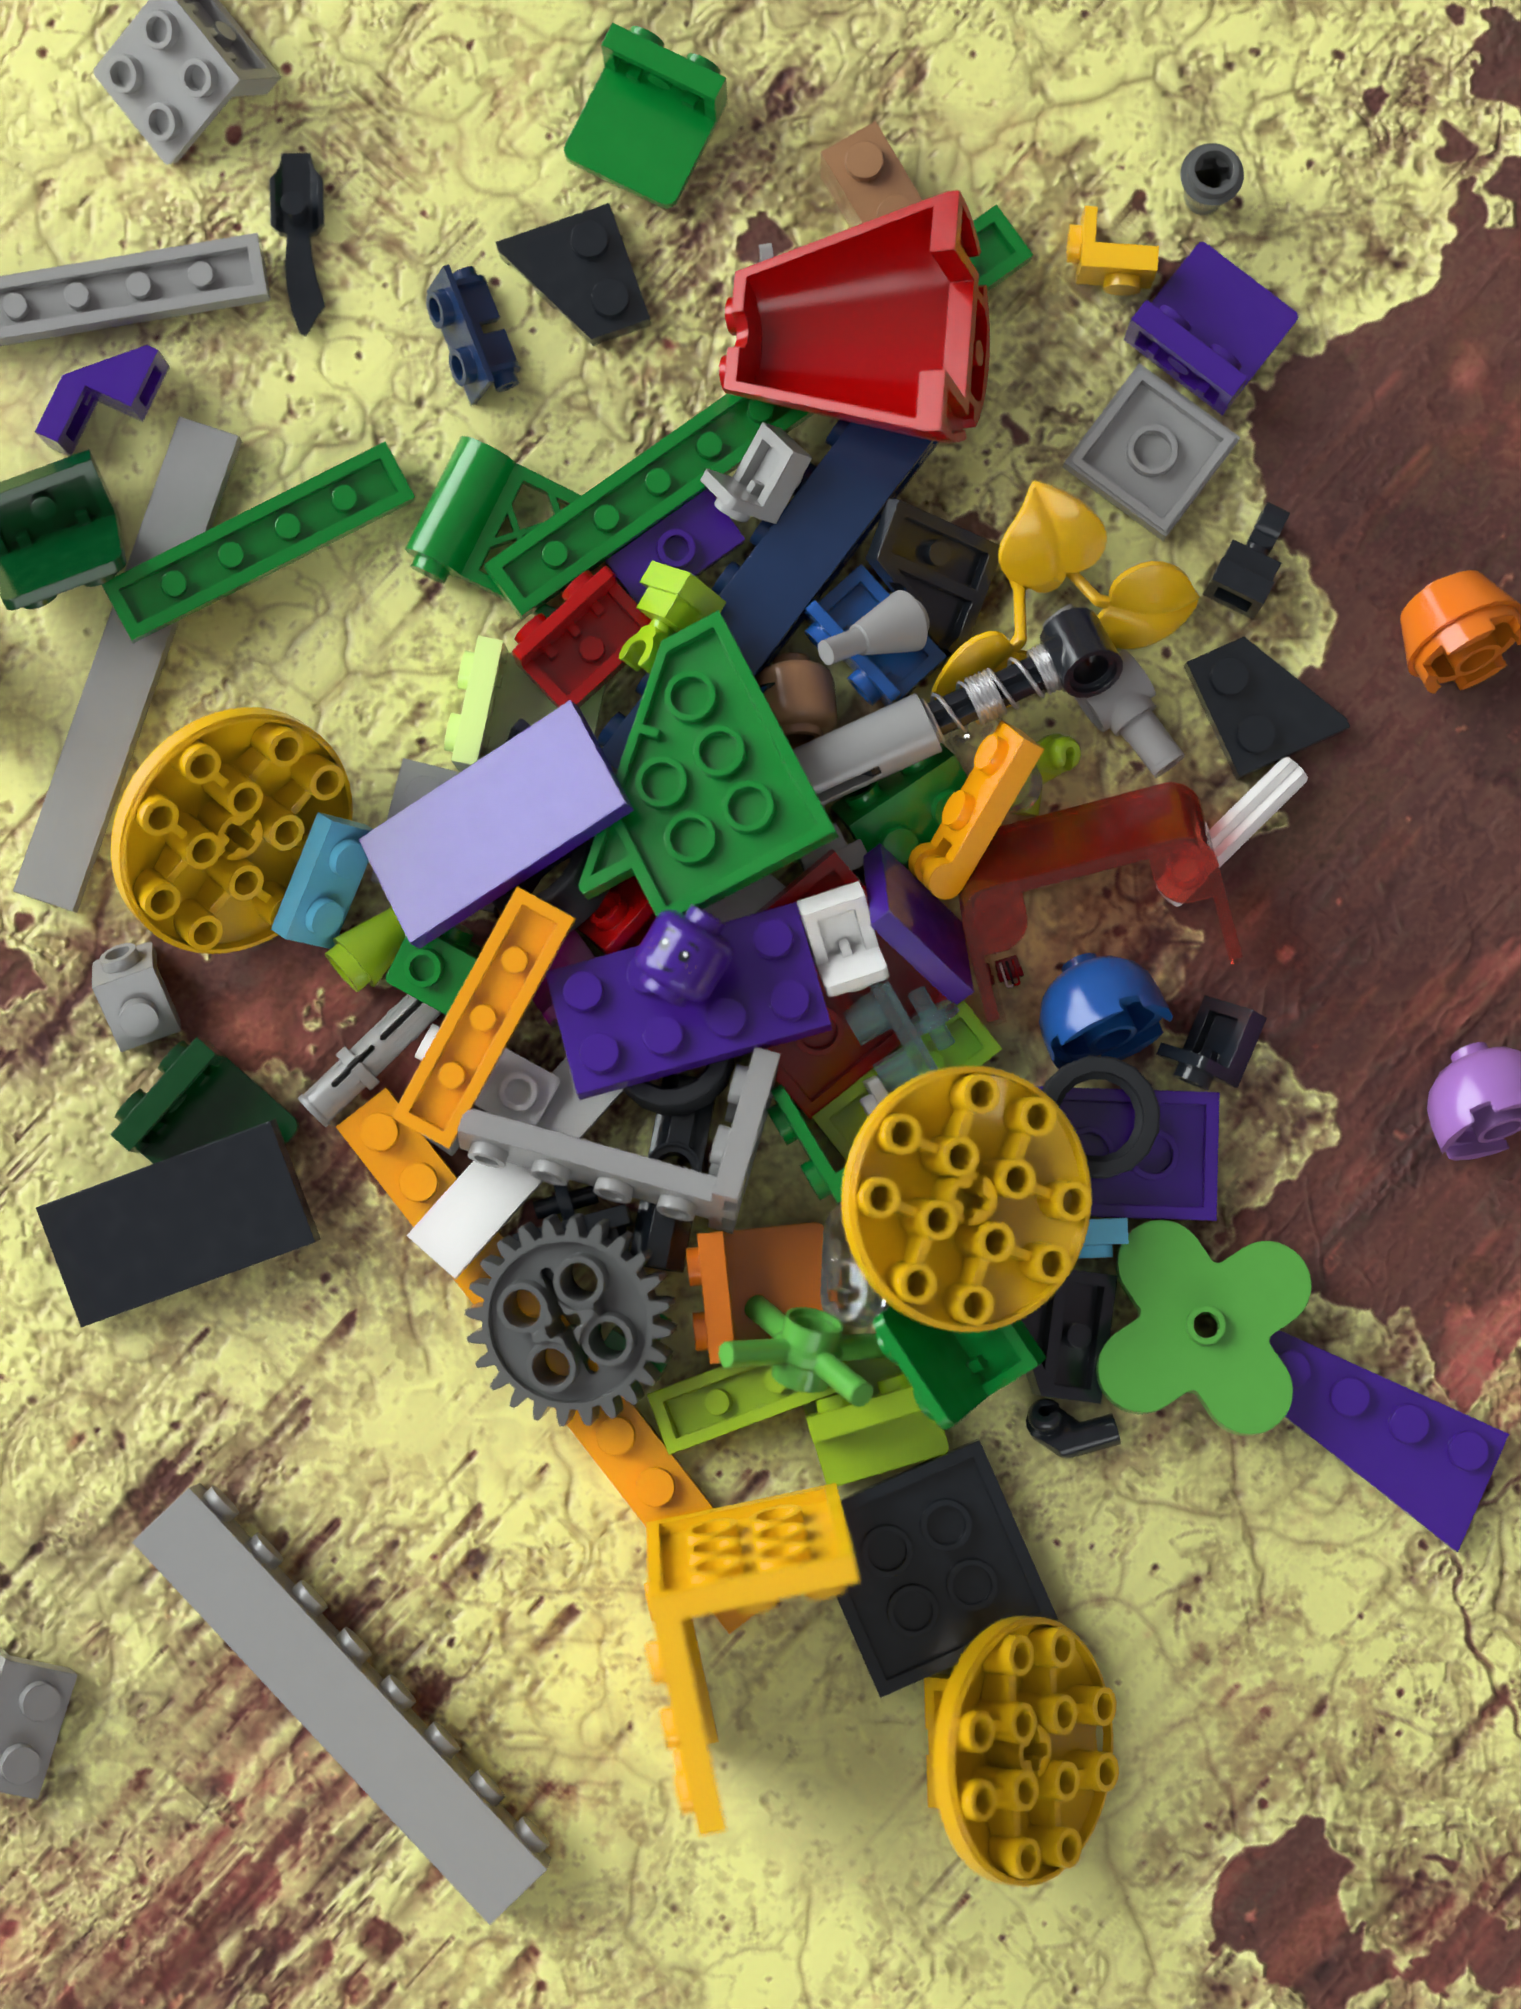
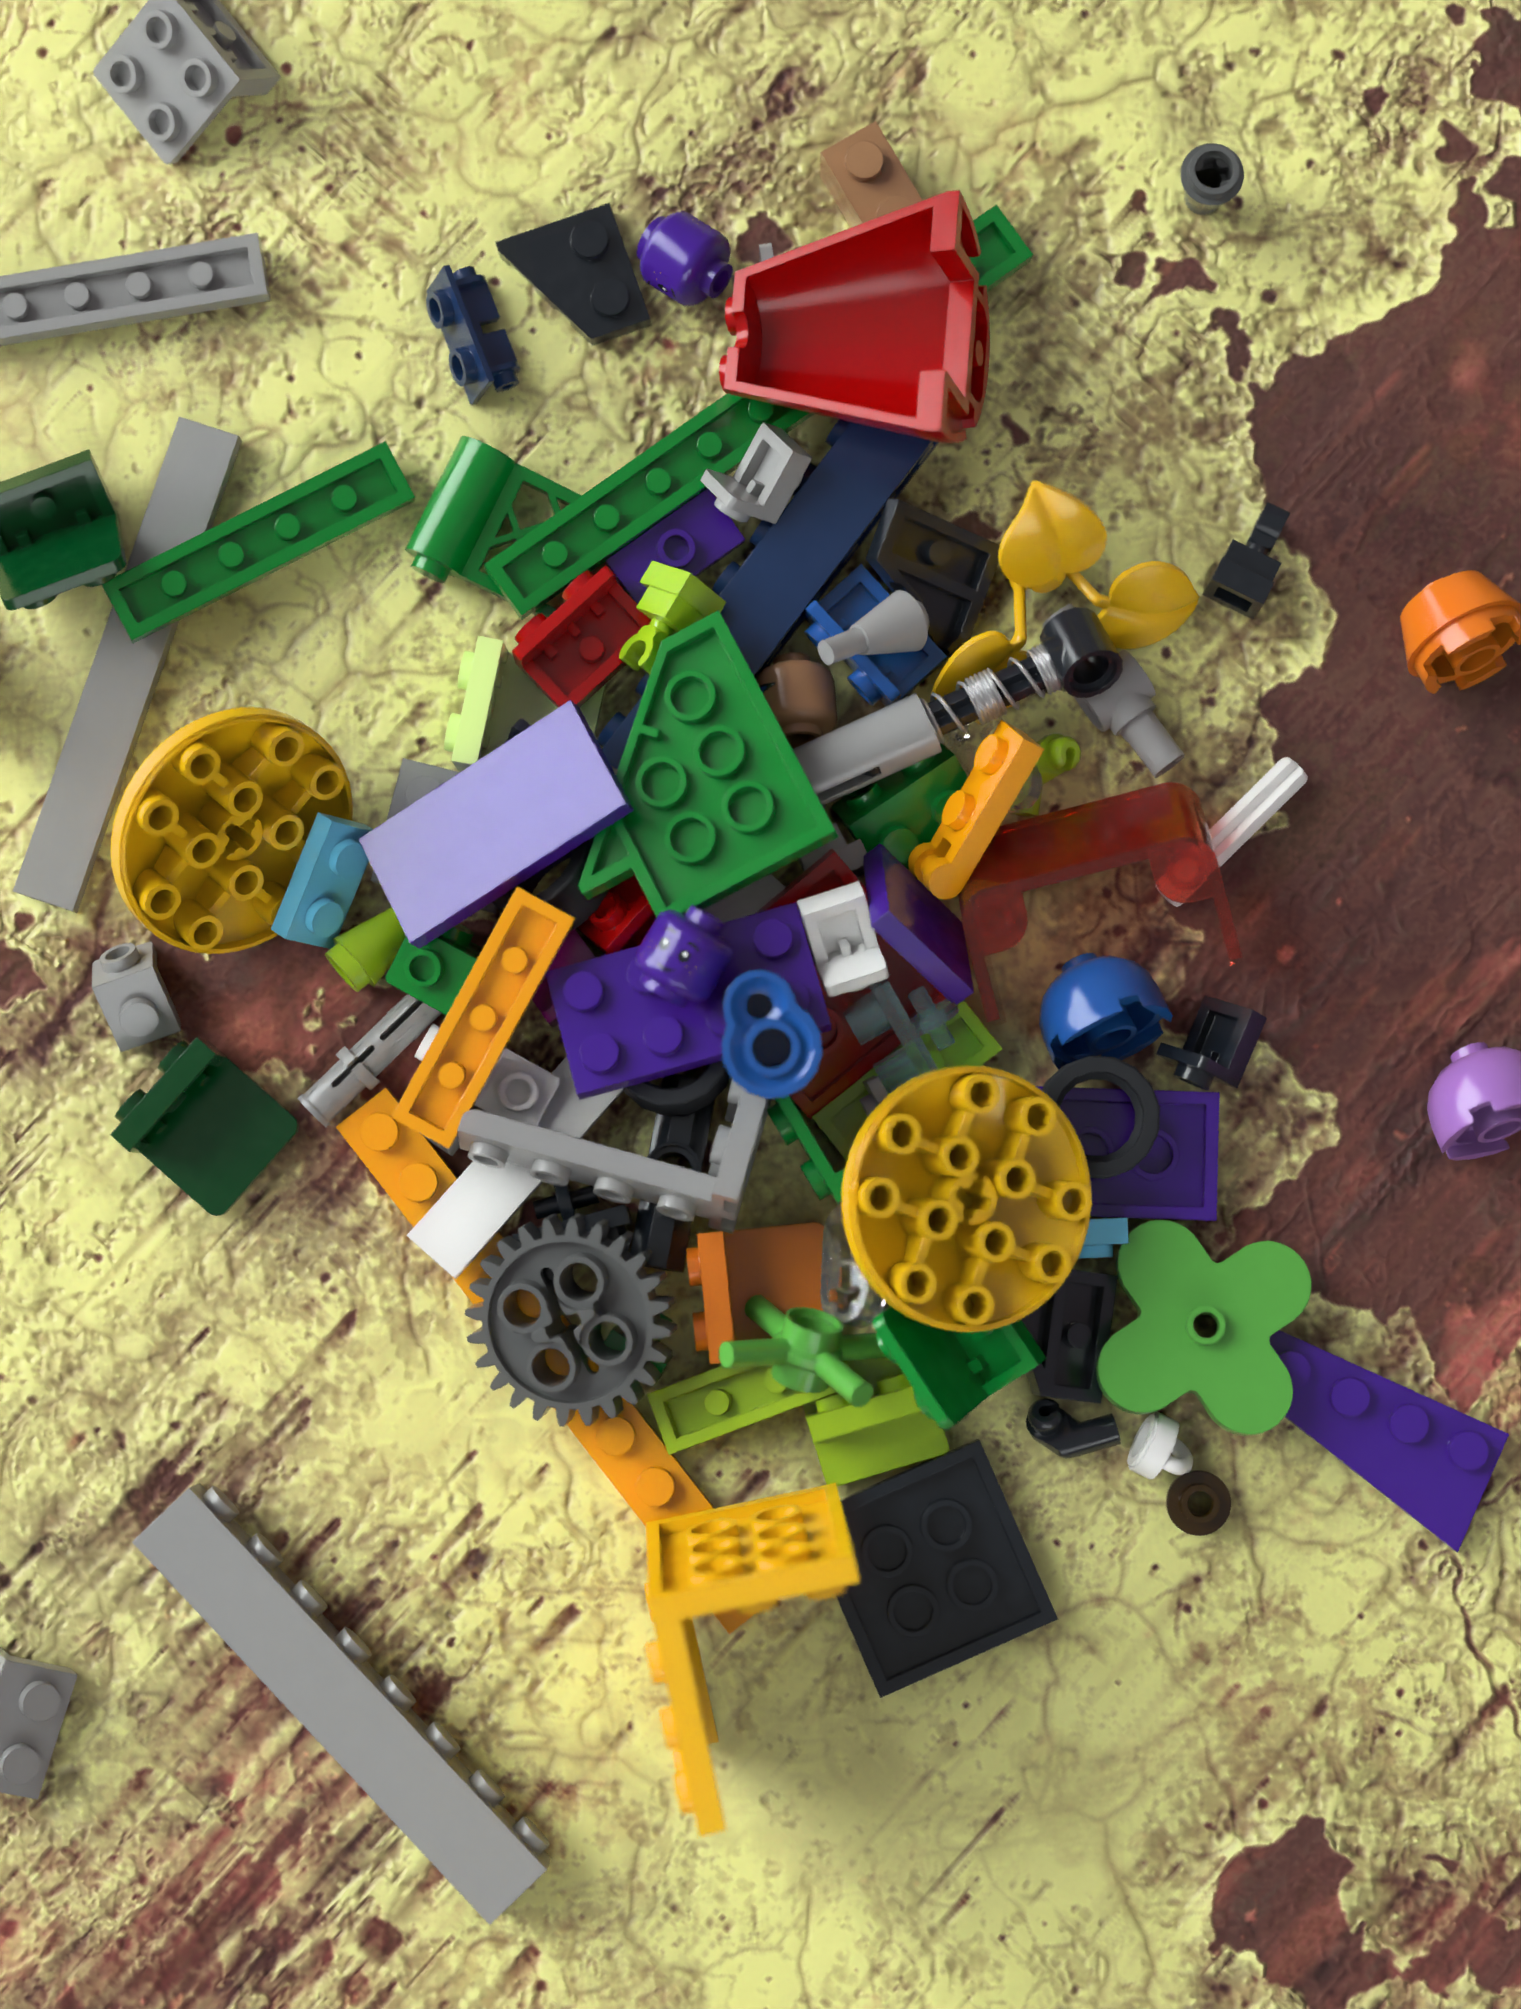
dark purple slope [35,345,170,456] -> none
black tile [36,1119,321,1328] -> none
black piece [269,153,326,337] -> none
green bracket [564,23,728,209] -> none
yellow bracket [924,1616,1119,1887] -> none
dark red piece [995,955,1024,988] -> none
light grey tile [1063,363,1241,541] -> none
yellow bracket [1066,205,1159,296] -> none
dark purple bracket [1123,242,1298,416] -> none
black wing [1184,637,1350,780] -> none
none -> dark purple head [637,211,733,307]
none -> blue piece [722,970,822,1099]
none -> white tile [1127,1412,1193,1480]
none -> dark brown plate [1166,1470,1231,1536]

